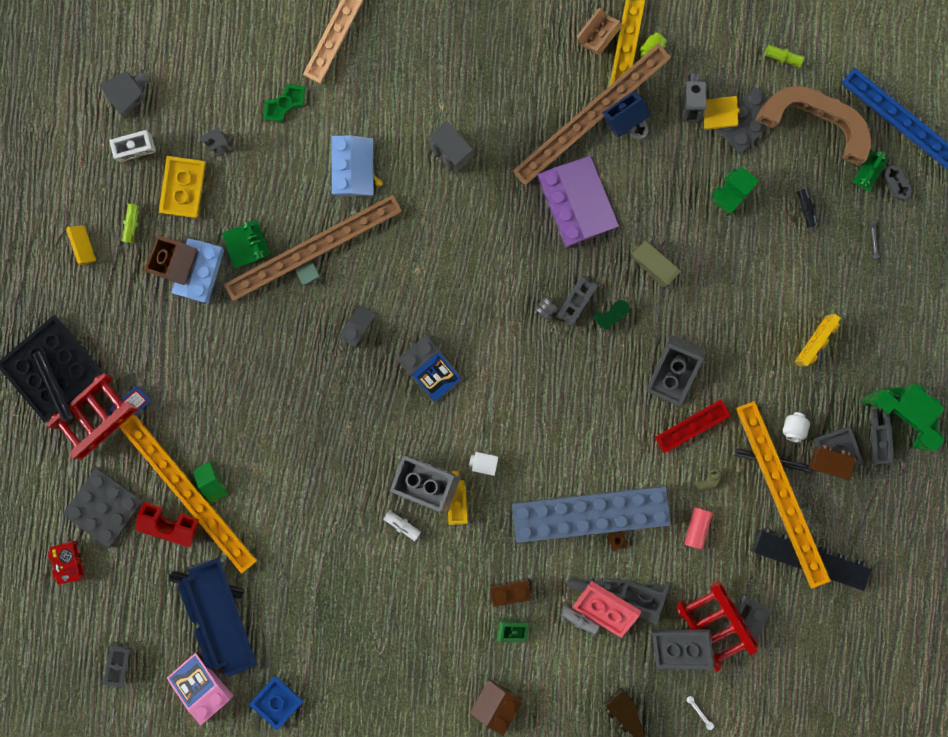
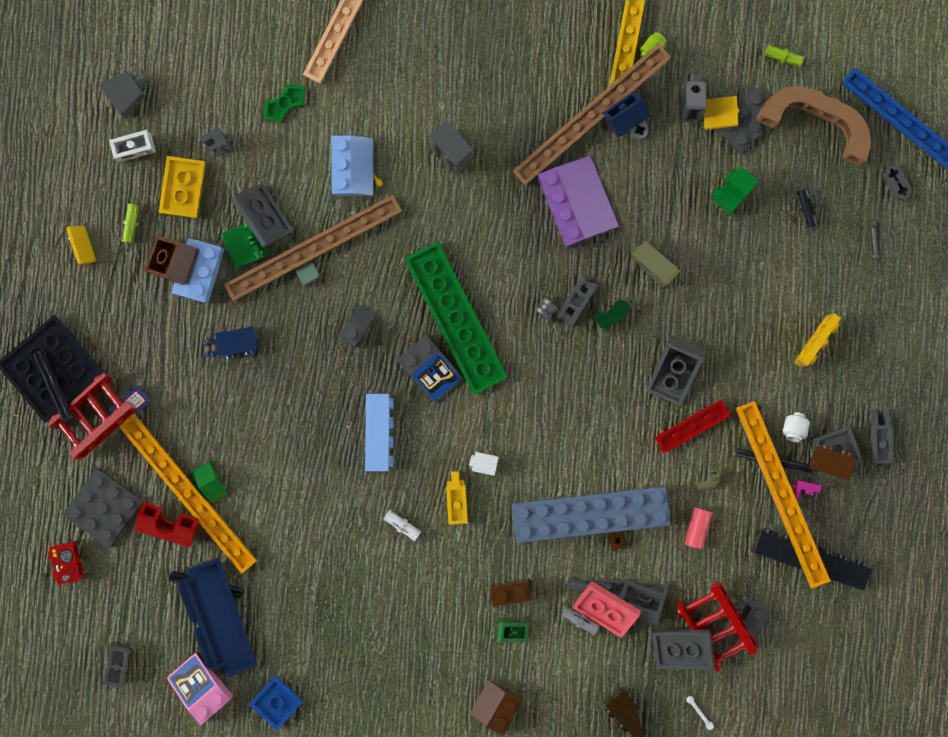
dark grey brick [390,455,461,513] -> none
medium nougat bracket [577,8,623,55] -> none
green hinge [853,150,888,192] -> none
green piece [860,383,945,452] -> none
none -> dark blue hinge [202,327,259,359]
none -> dark grey plate [231,183,294,247]
none -> light blue brick [365,394,394,471]
none -> green plate [404,241,508,395]
none -> dark pink bracket [791,480,821,500]

